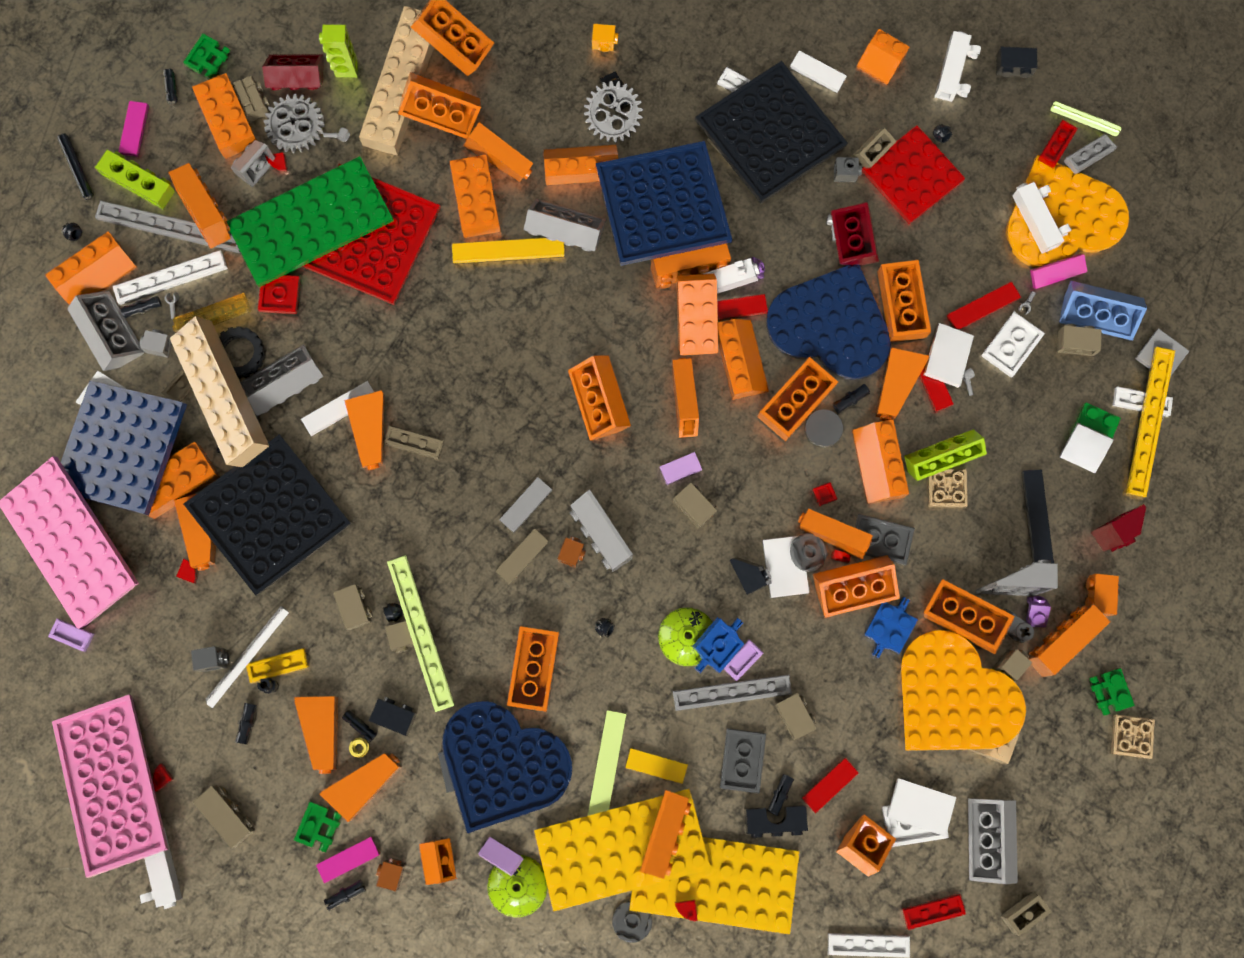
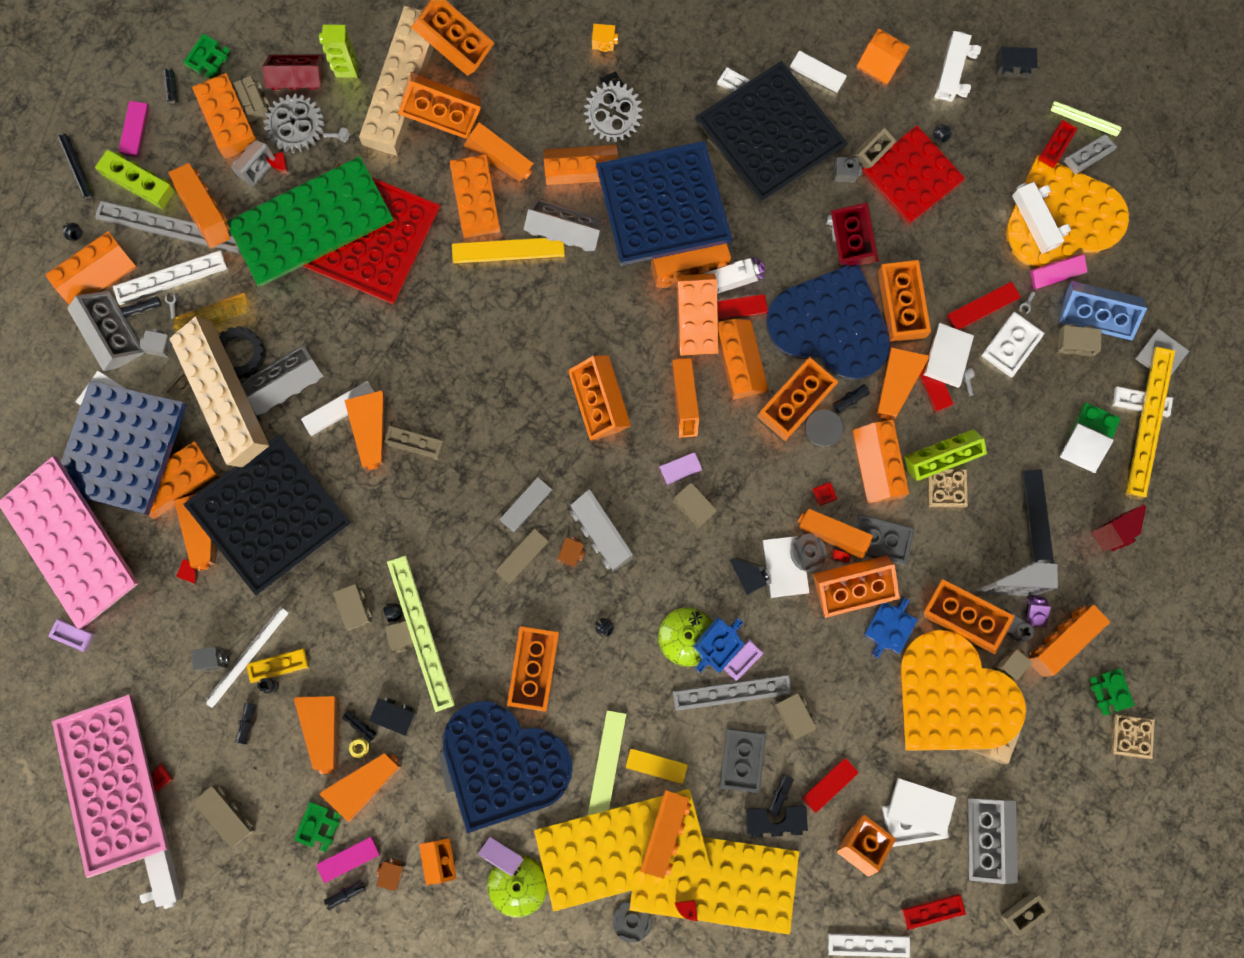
red plate [258,275,300,314] -> none
orange brick [1085,574,1119,616] -> none

